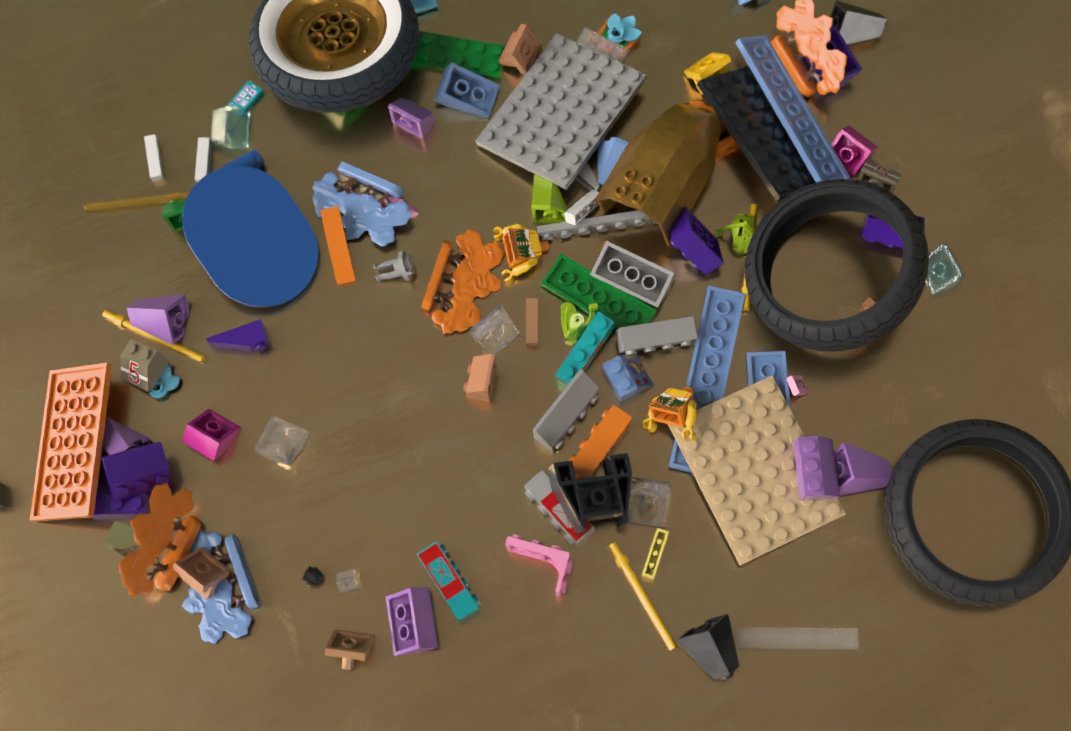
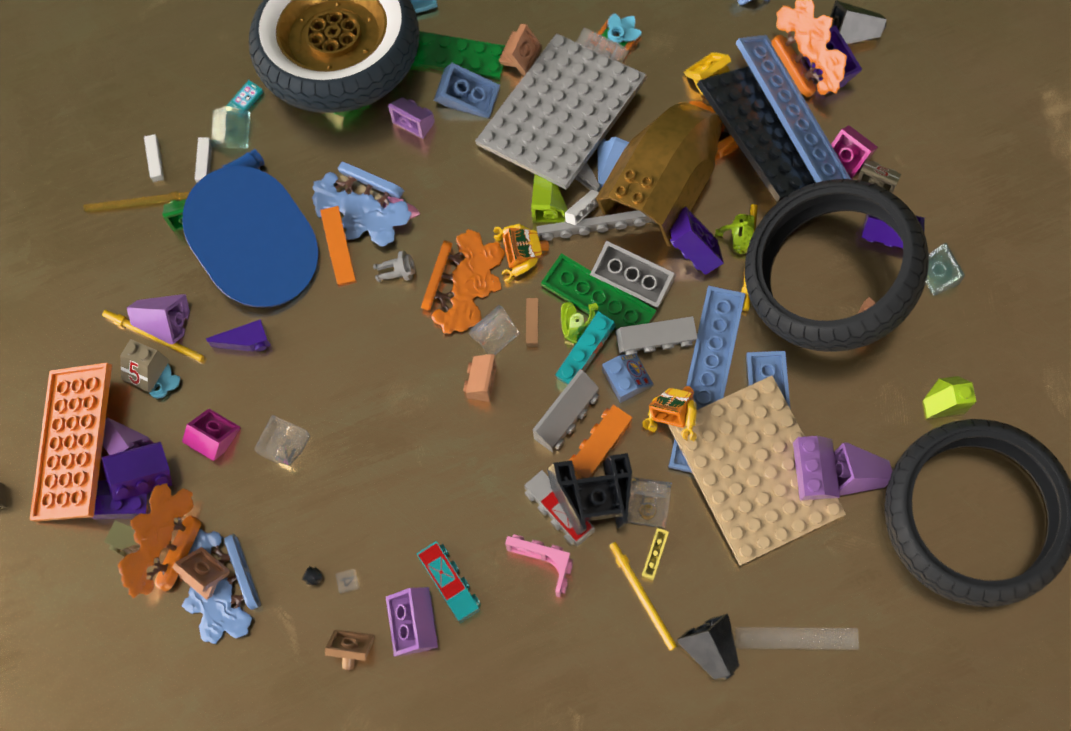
bright pink tile [786,375,809,396] -> none
none -> lime slope [923,376,977,419]

